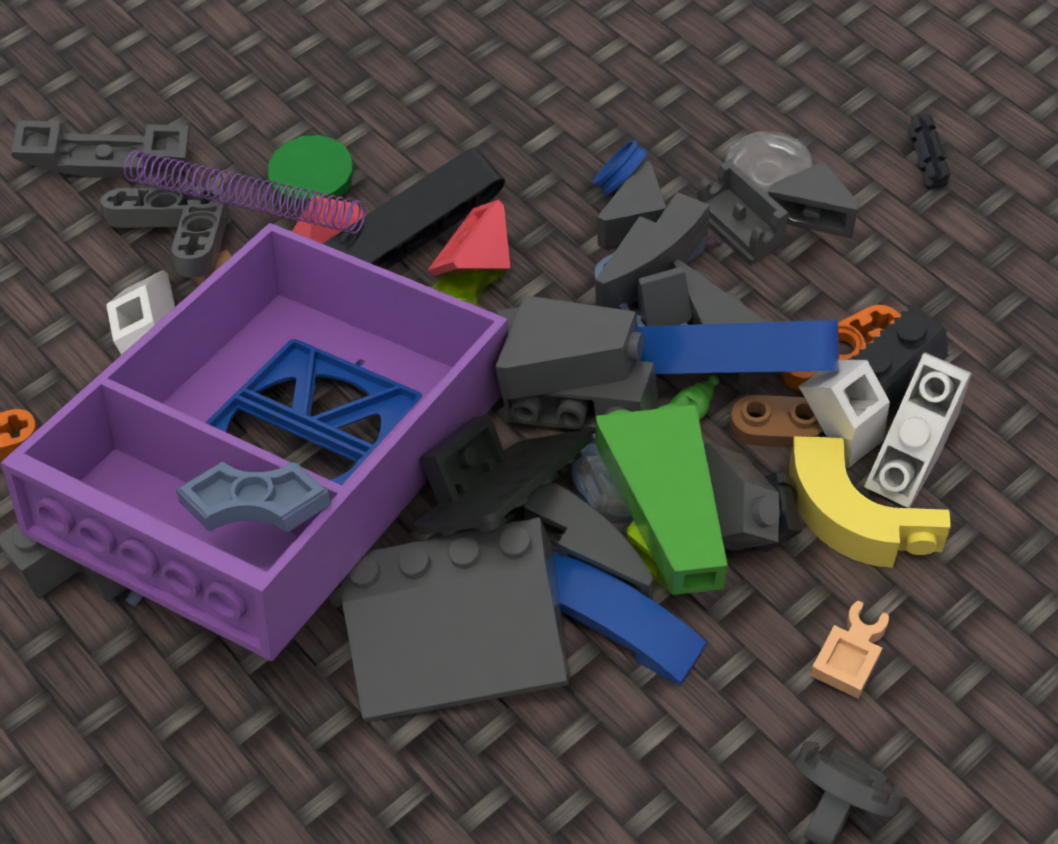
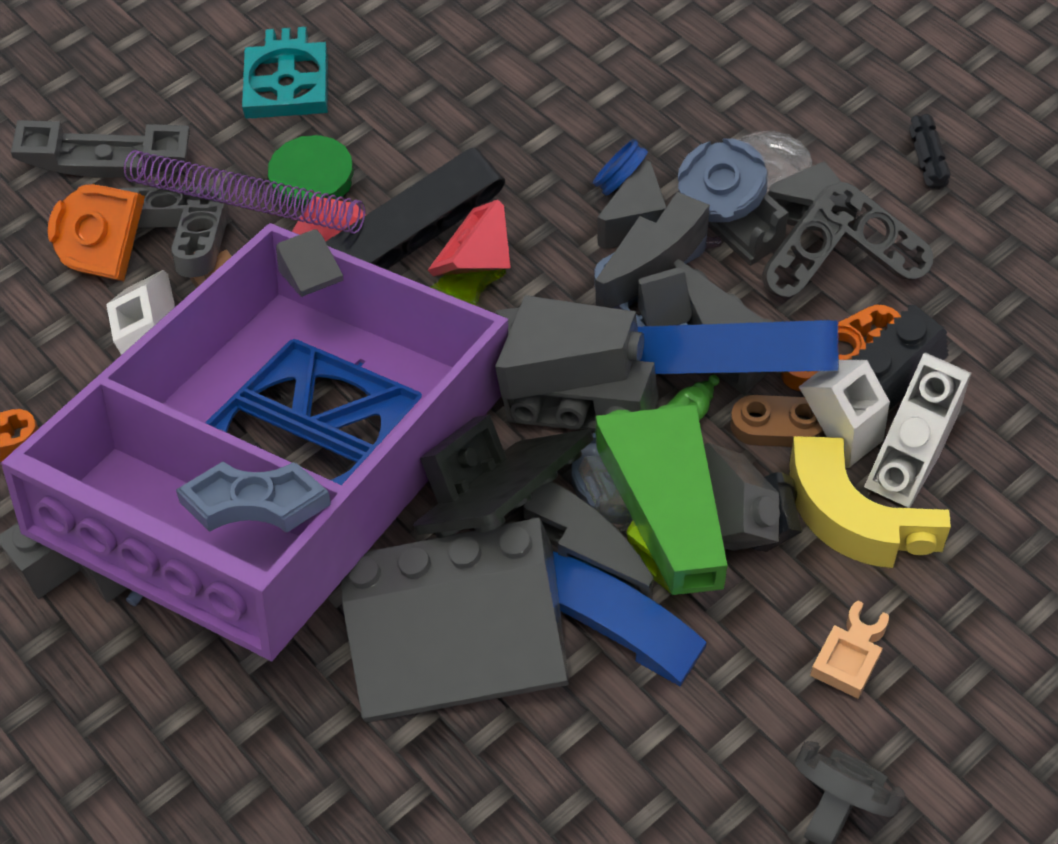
none -> orange tile [48,184,145,282]
none -> teal piece [242,26,328,119]
none -> dark grey slope [276,229,343,297]
none -> sand blue tile [678,138,768,222]
none -> dark grey beam [762,182,933,297]

